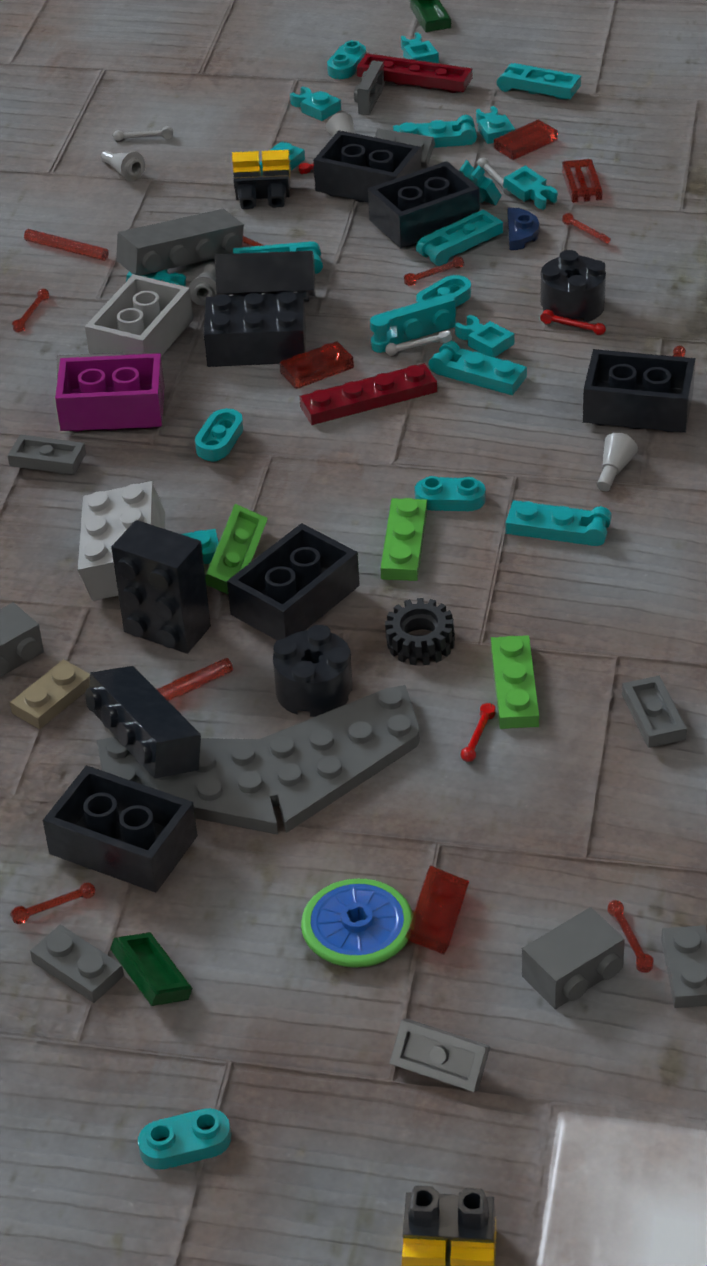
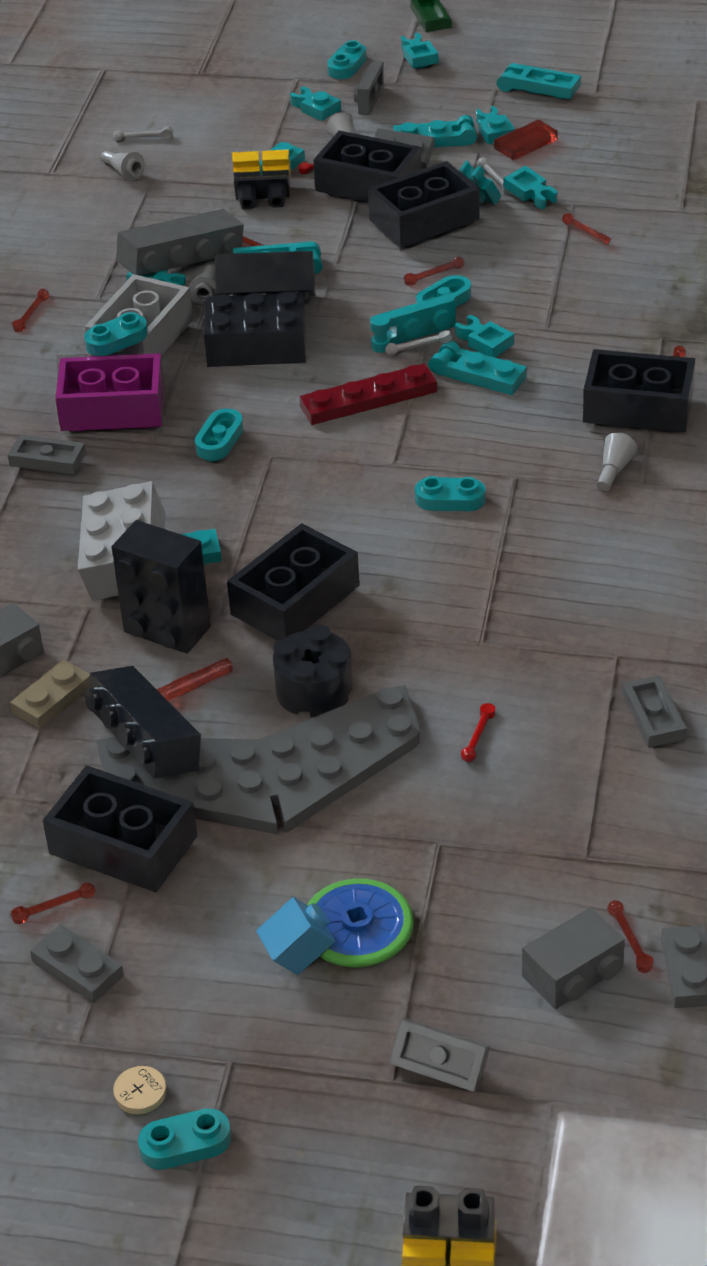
clear red bar [24,229,109,261] -> none
dark green tile [110,932,193,1006] -> none
bright green plate [205,504,268,594] -> none
clear red plate [279,341,354,389] -> none
dark red plate [357,53,473,93] -> none
bright green plate [380,498,427,581] -> none
black tyre [385,598,455,666] -> none
clear red plate [405,865,469,954] -> none
teal plate [416,209,503,267] -> none
bright green plate [491,635,539,729] -> none
teal plate [505,500,612,546] -> none
dark blue plate [507,207,540,251] -> none
black brick [540,250,606,322] -> none
red hinge [540,310,606,335] -> none
clear red tile [562,159,602,203] -> none
none -> teal plate [84,312,148,356]
none -> tan piece [113,1066,167,1114]
none -> dark azure brick [256,896,335,975]

